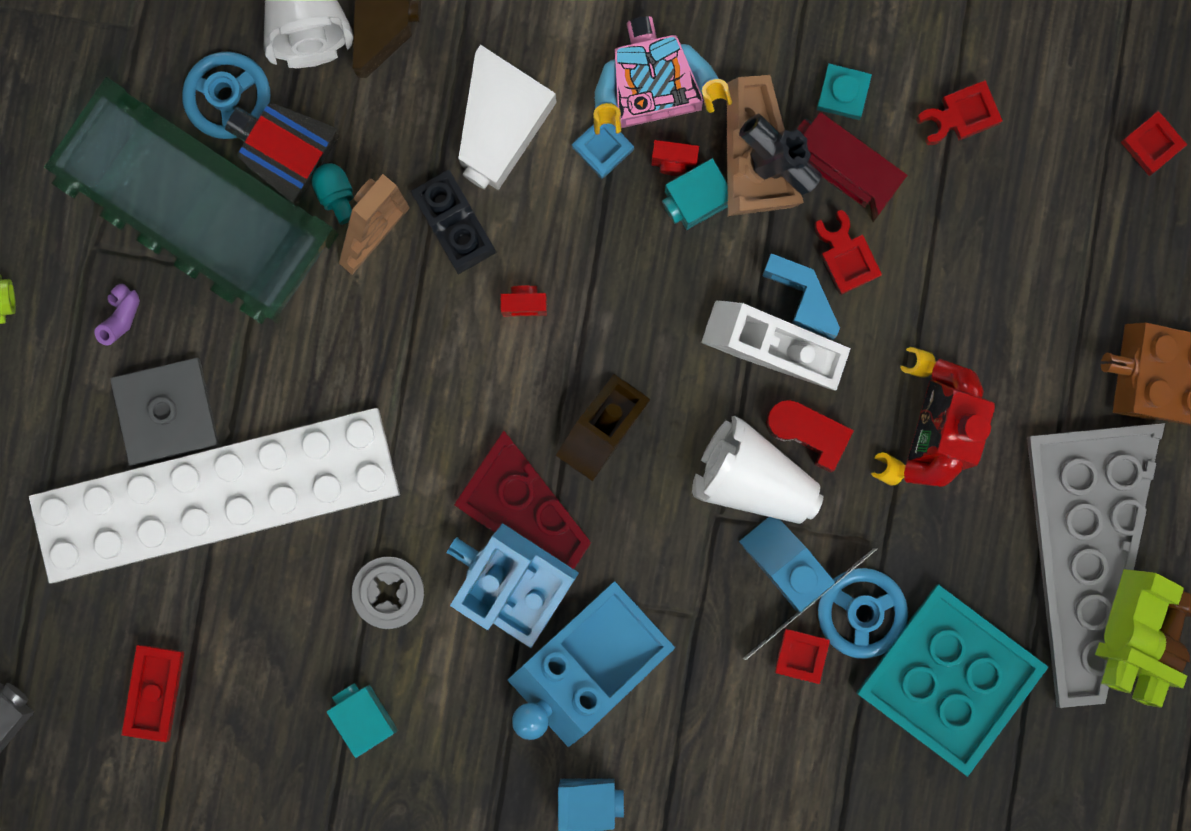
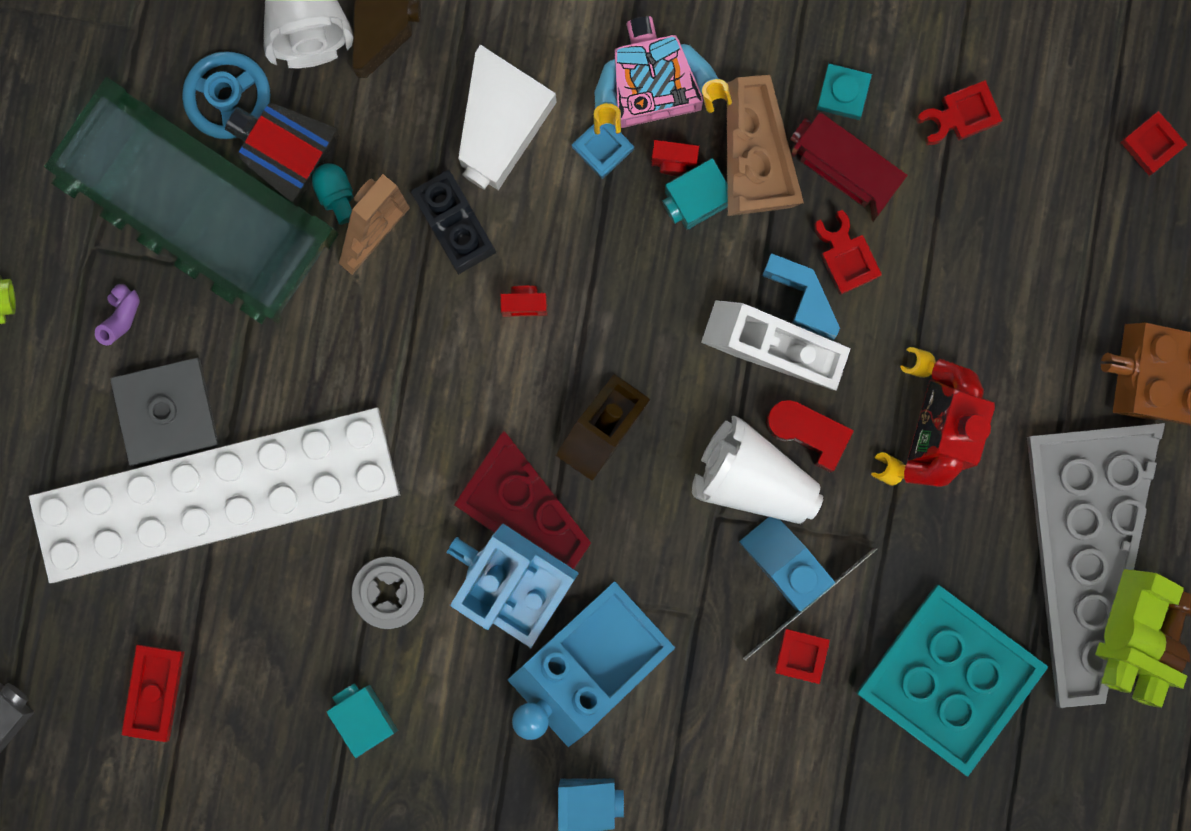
black axle [739,114,822,195] -> none
dark azure piece [818,568,908,658] -> none

